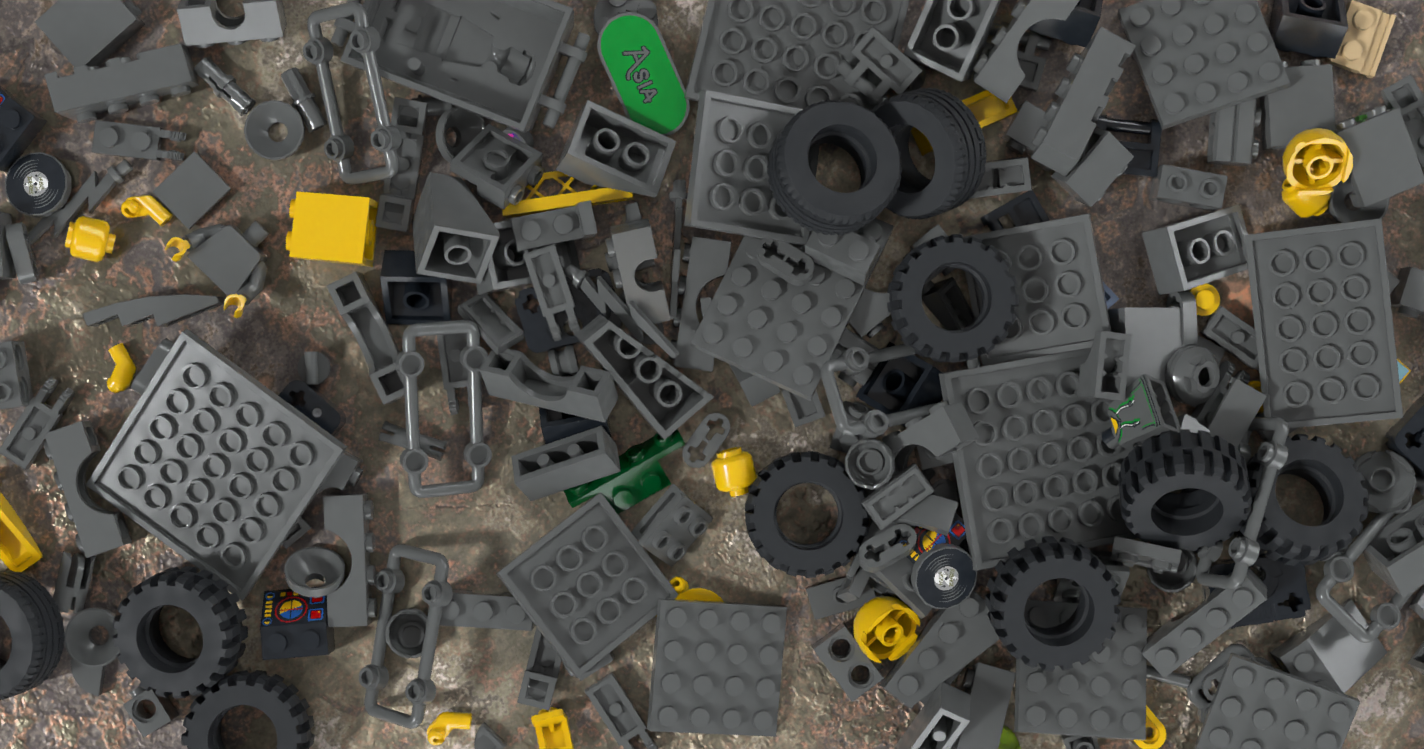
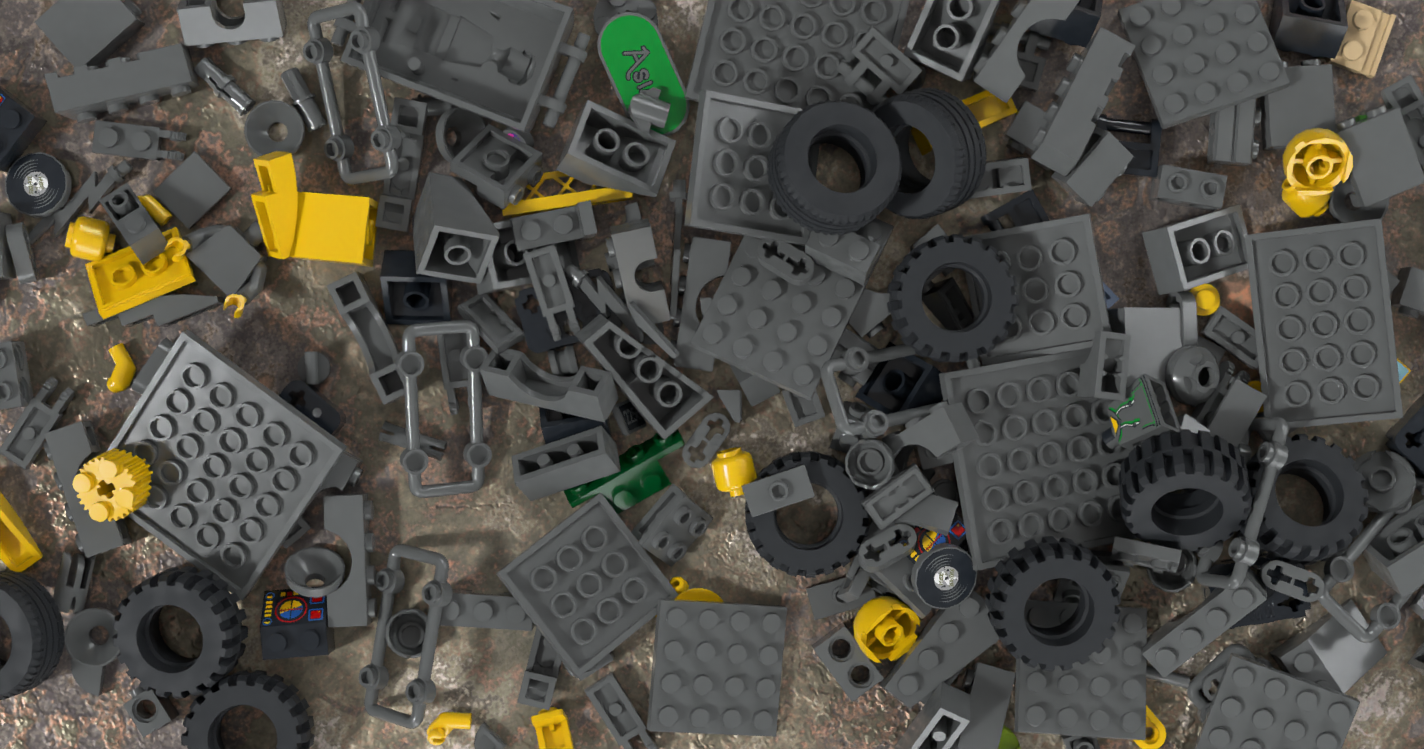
none -> yellow brick [72,448,153,522]
none -> yellow tile [85,227,196,320]
none -> dark grey slope [99,183,169,264]
none -> yellow slope [251,151,298,259]
none -> slope [612,399,646,436]
none -> dark grey piece [628,87,671,134]
none -> dark grey slope [716,390,742,423]
none -> dark grey plate [741,464,815,517]
none -> dark grey beam [1260,559,1324,602]

